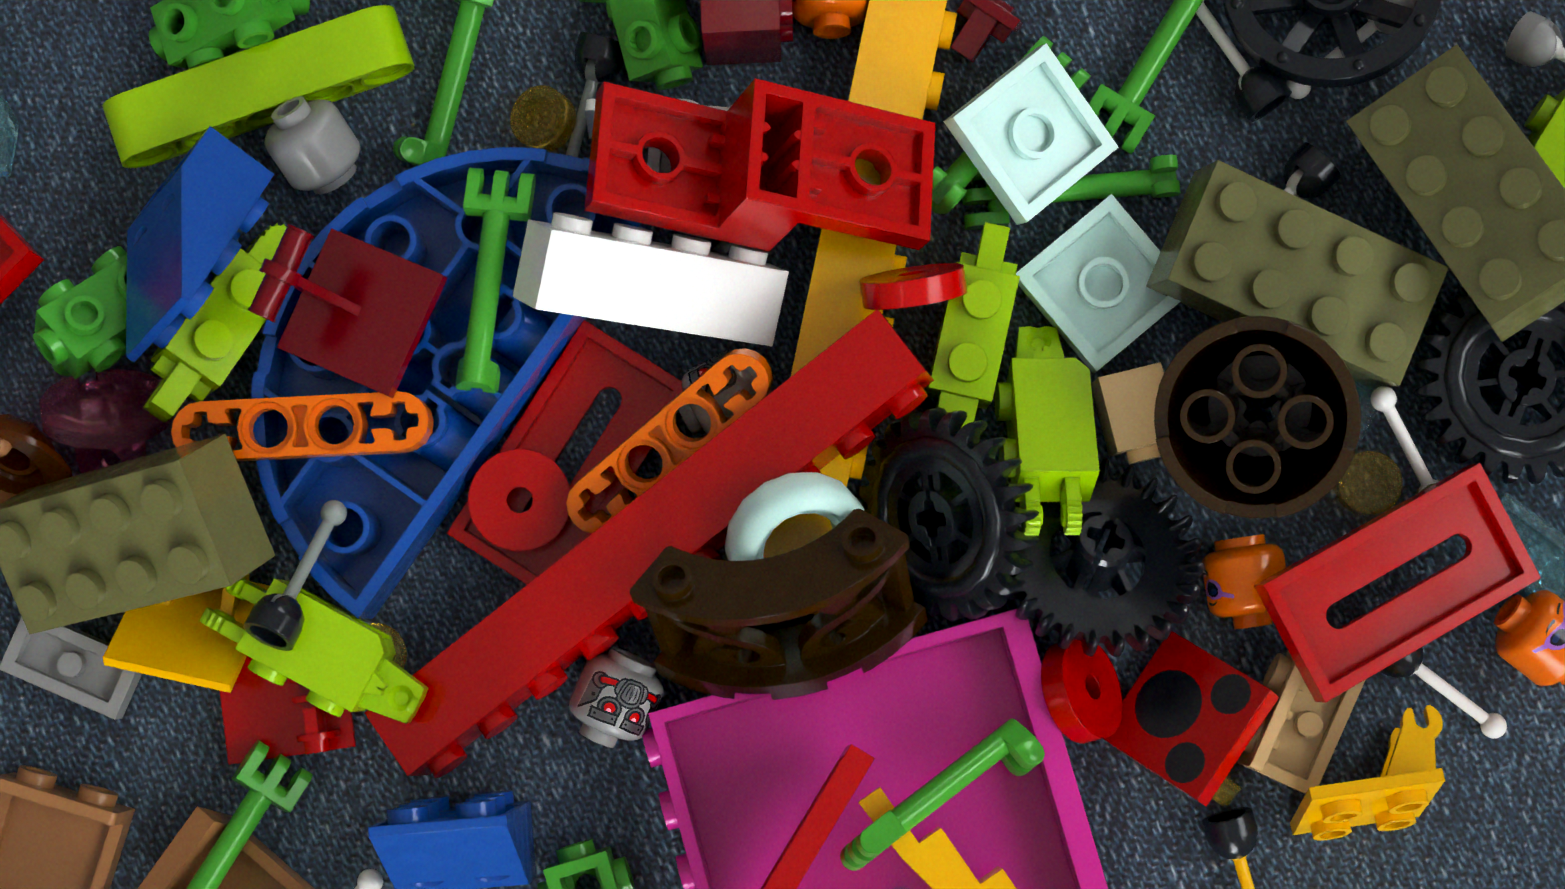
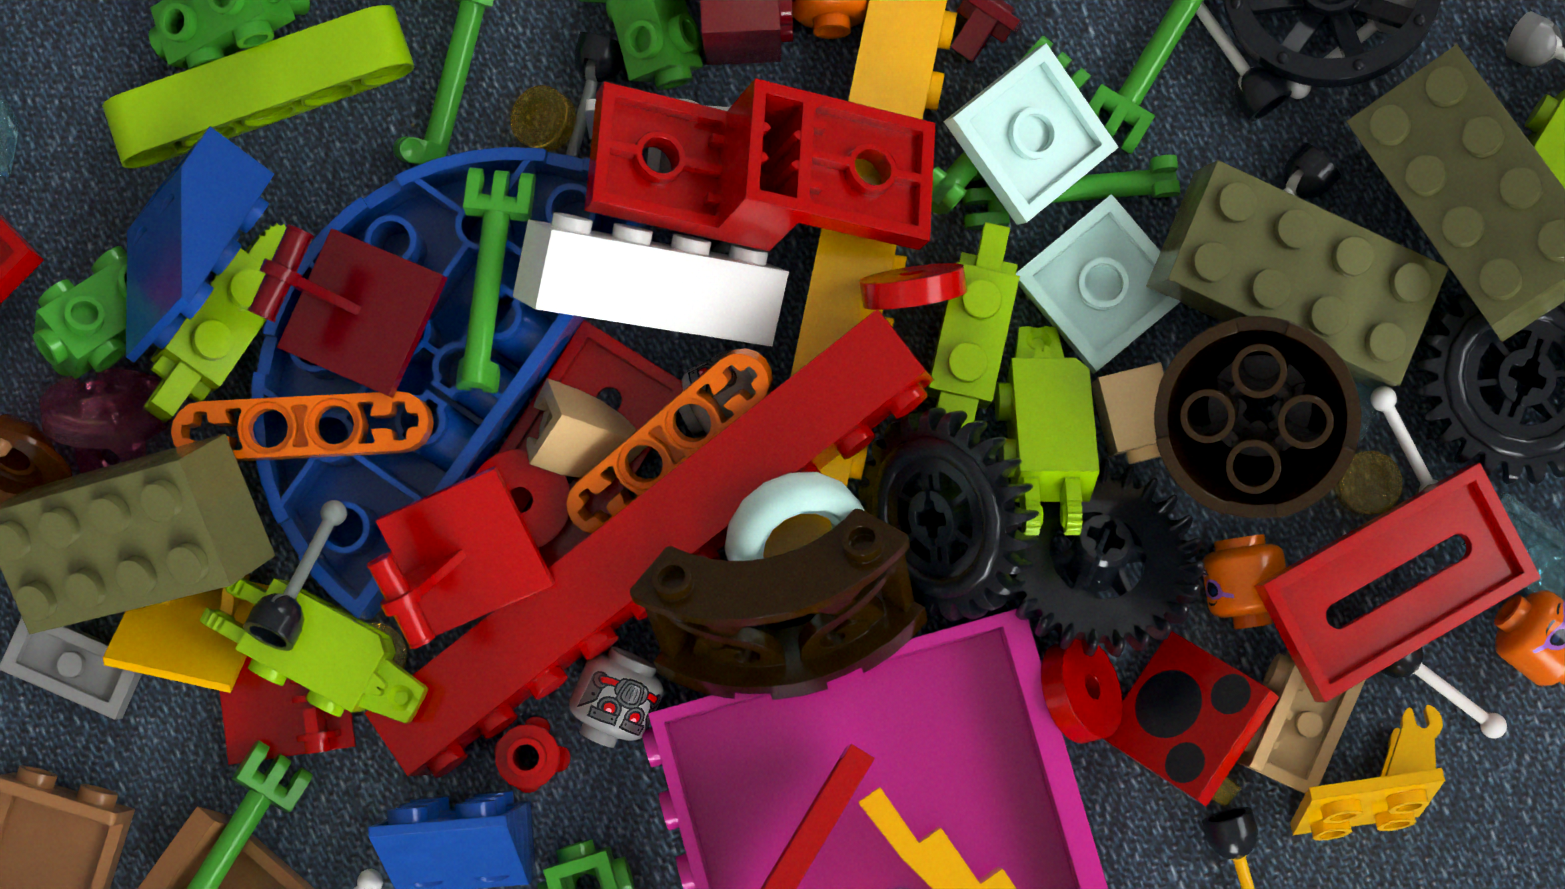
light grey head [264,96,361,195] -> none
bright green hinge [840,718,1045,871] -> none
none -> red plate [366,466,554,649]
none -> red brick [494,716,571,793]
none -> tan brick [526,378,647,478]

